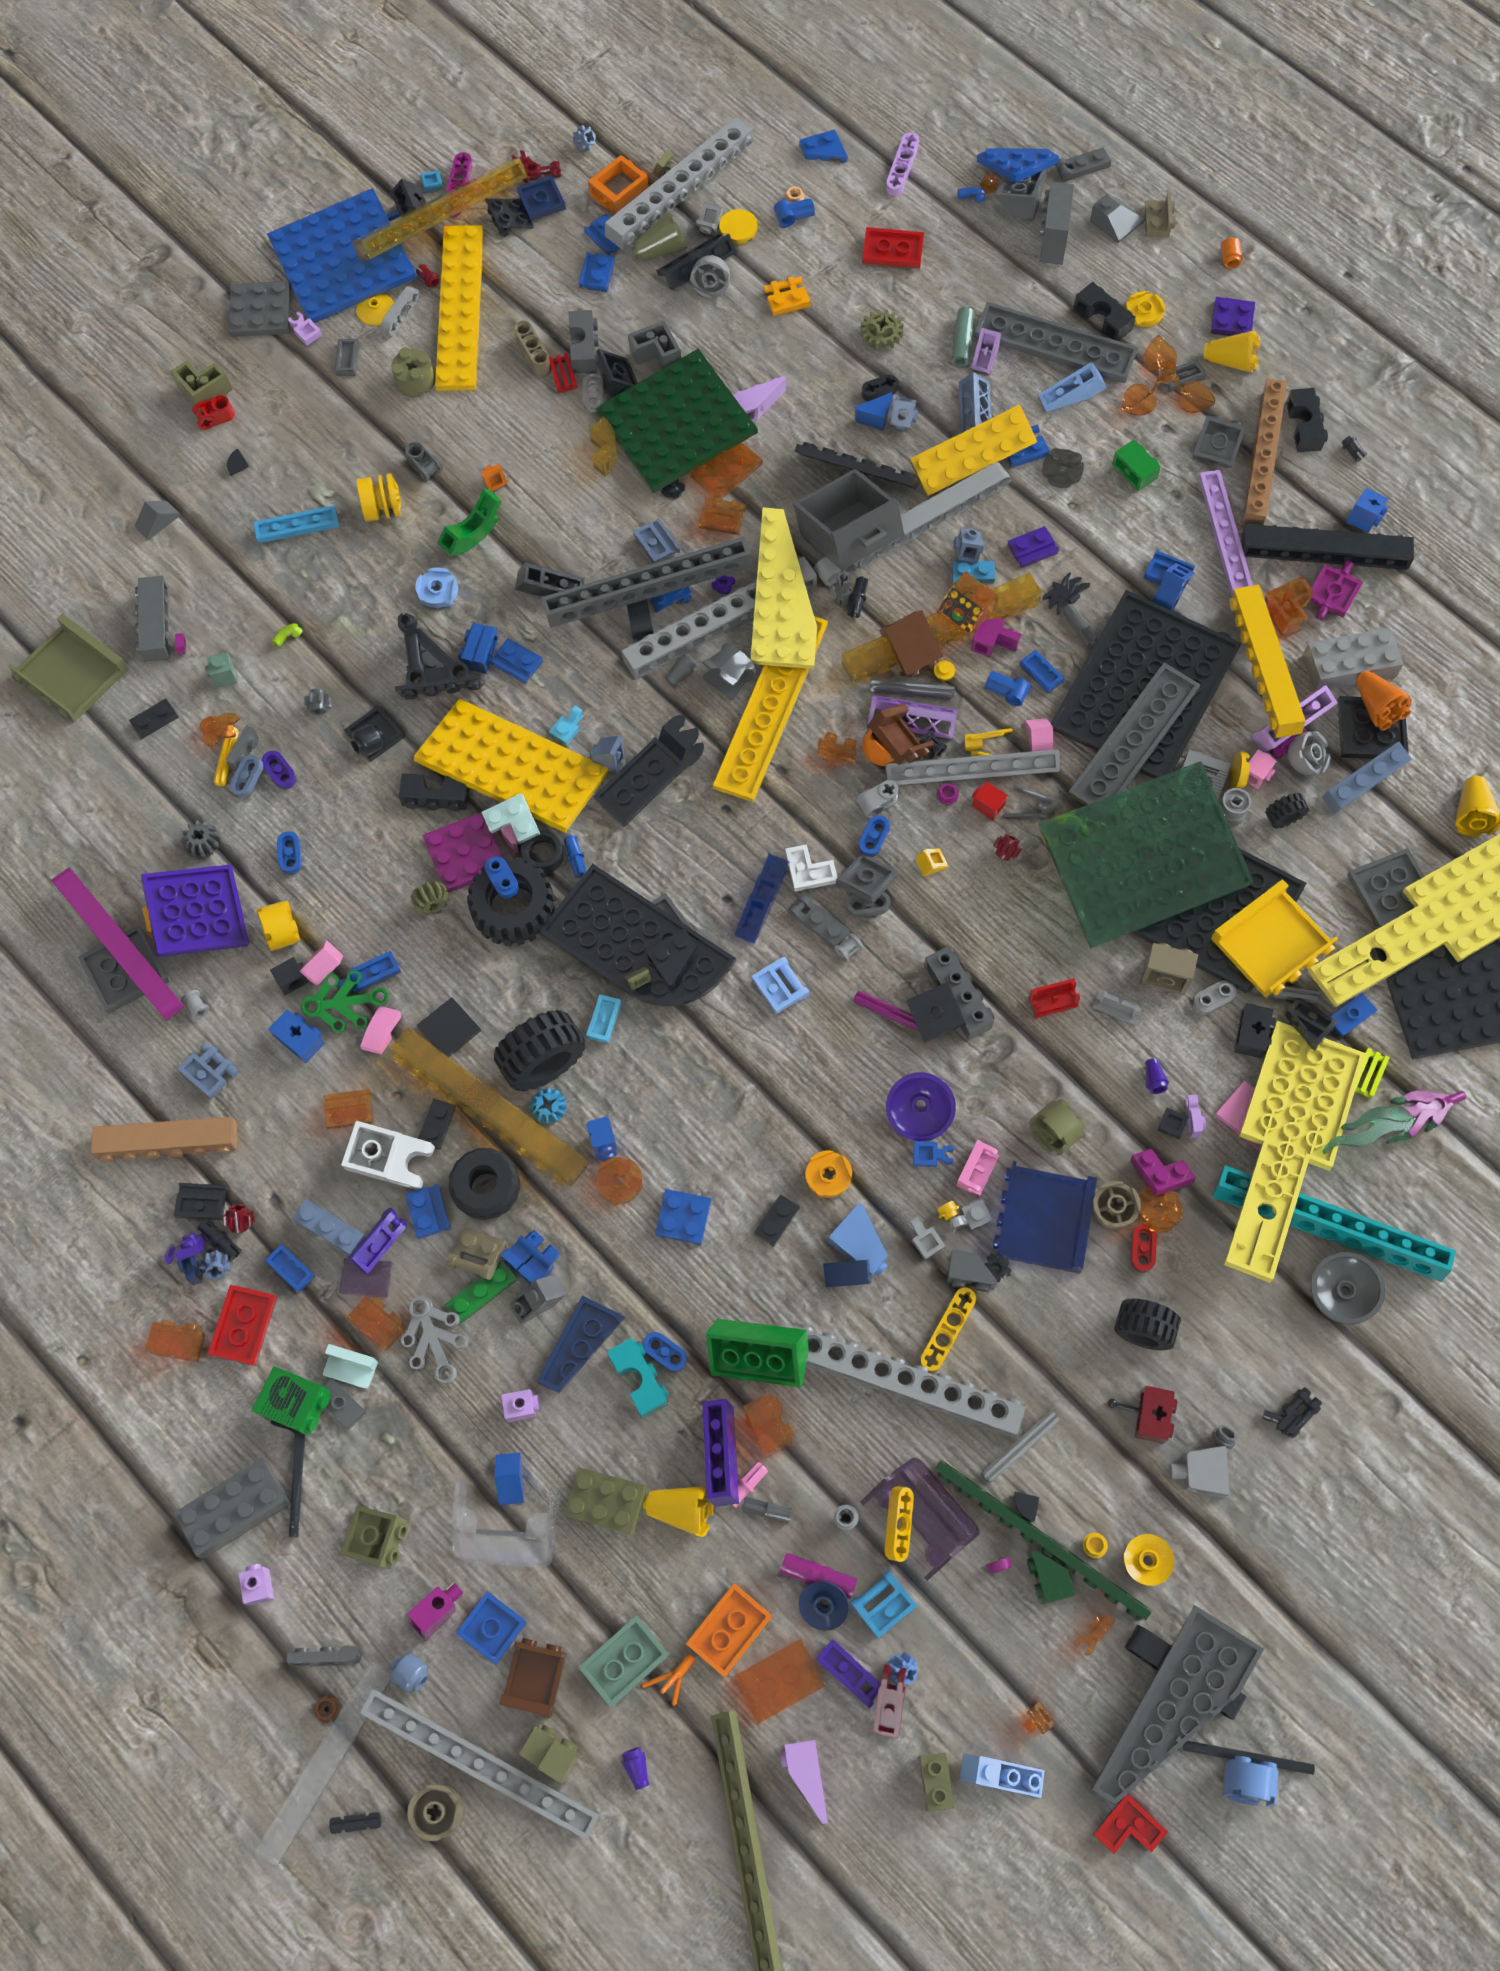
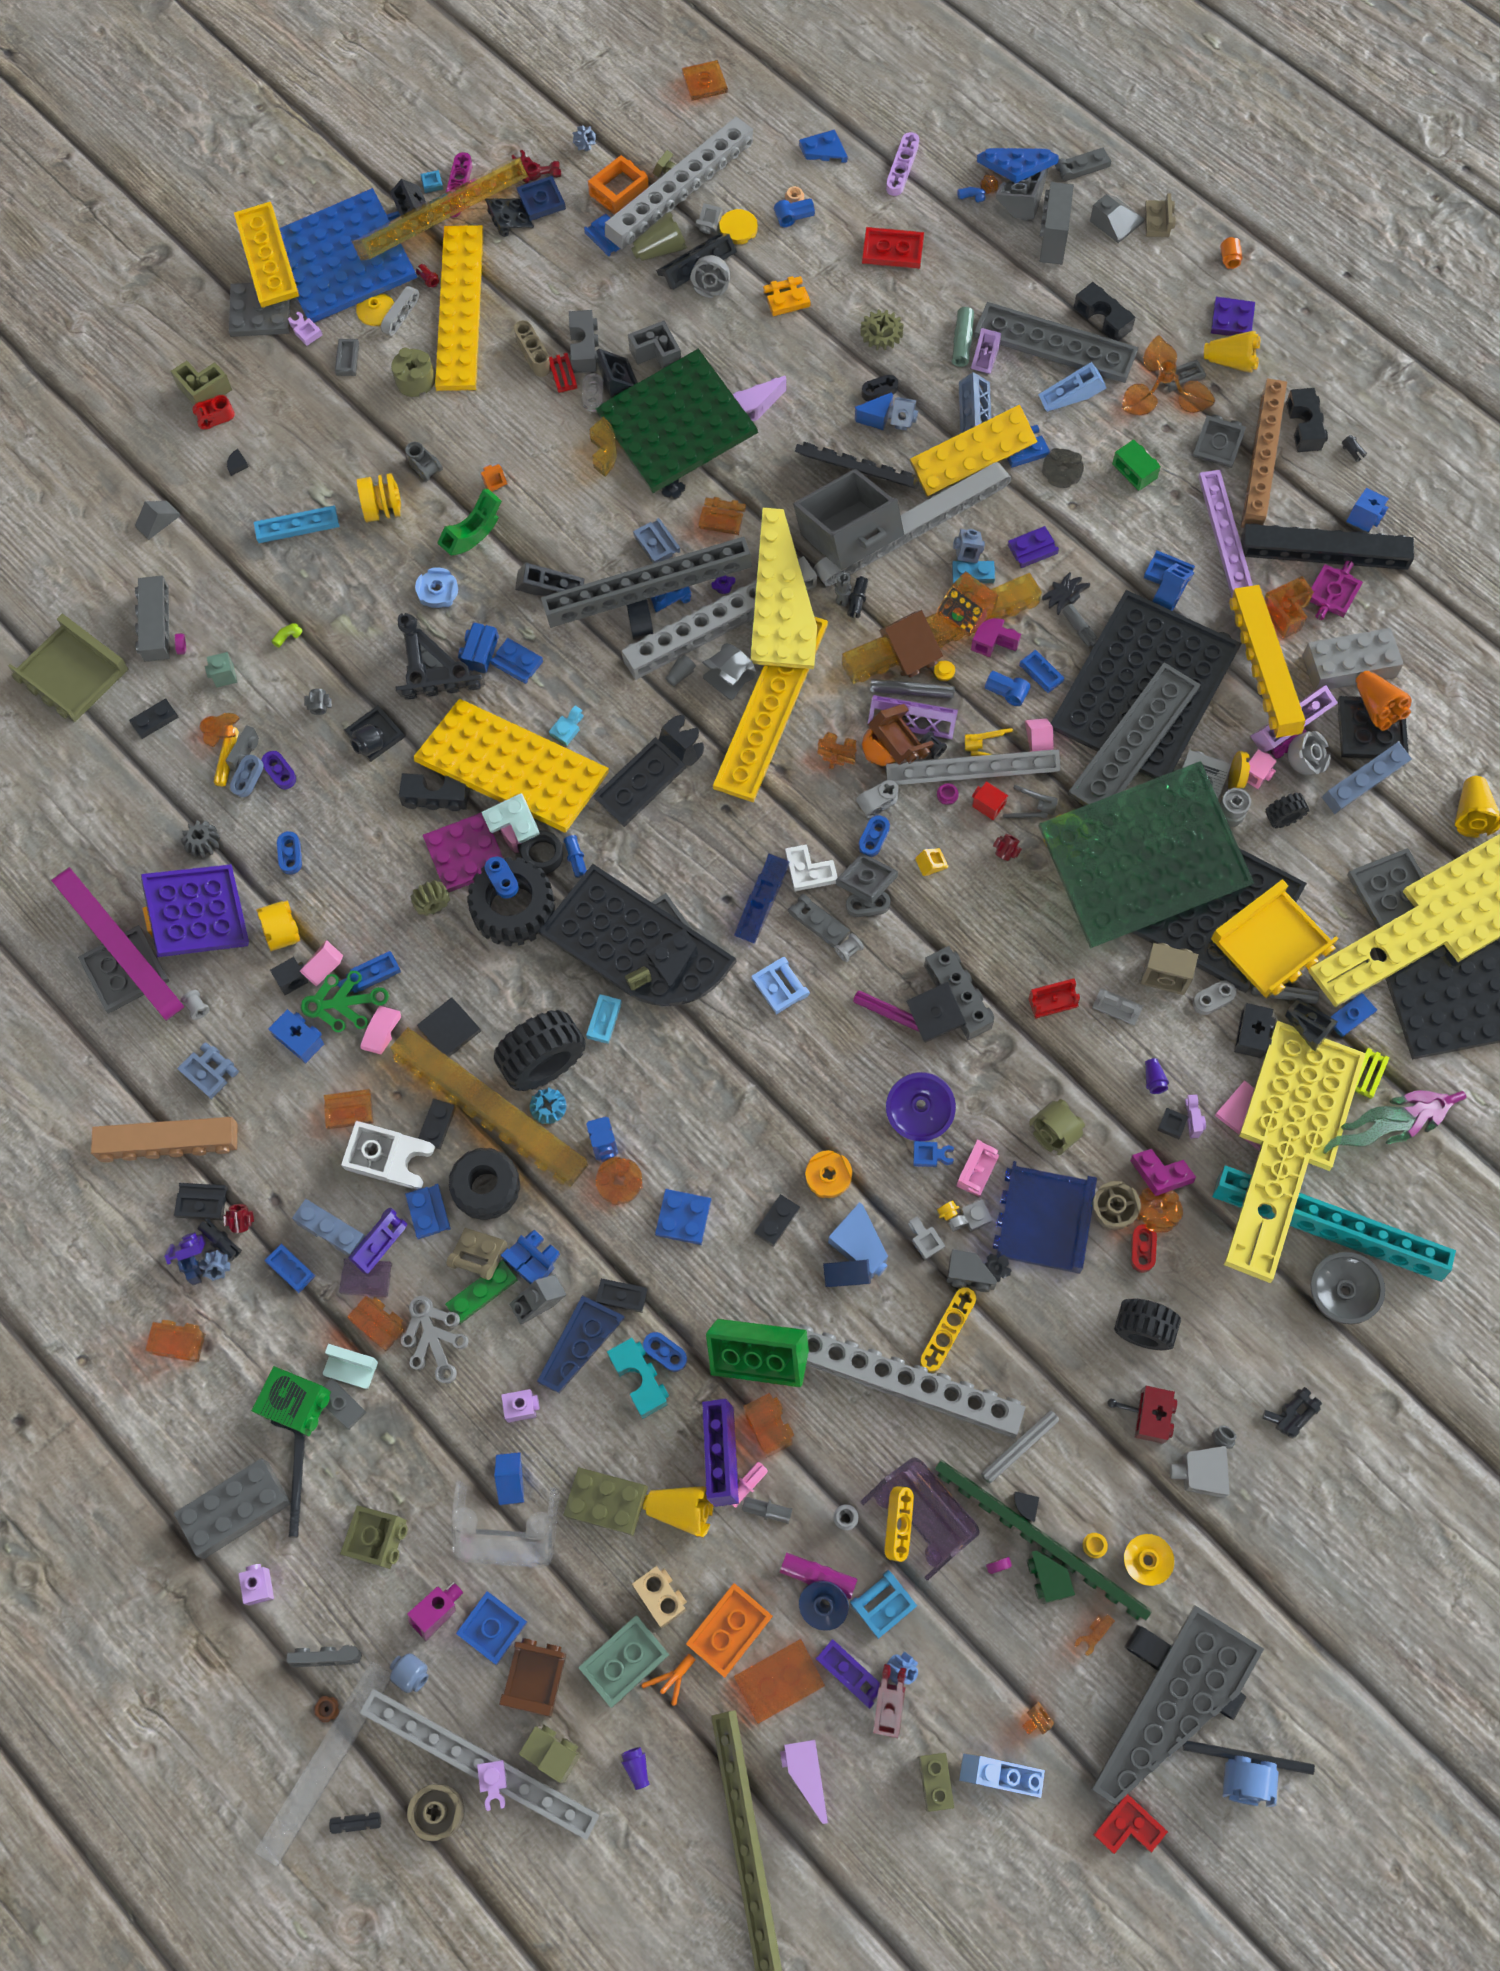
red plate [208,1285,277,1366] -> none
blue plate [579,252,615,292] -> none
sand blue slope [590,735,625,775] -> none
clear orange plate [691,443,763,501] -> none
yellow tile [1125,291,1165,328] -> none
none -> yellow plate [234,201,299,308]
none -> lavender plate [477,1760,507,1811]
none -> black plate [595,1278,648,1313]
none -> tan brick [632,1566,687,1629]
none -> clear orange plate [682,60,728,101]

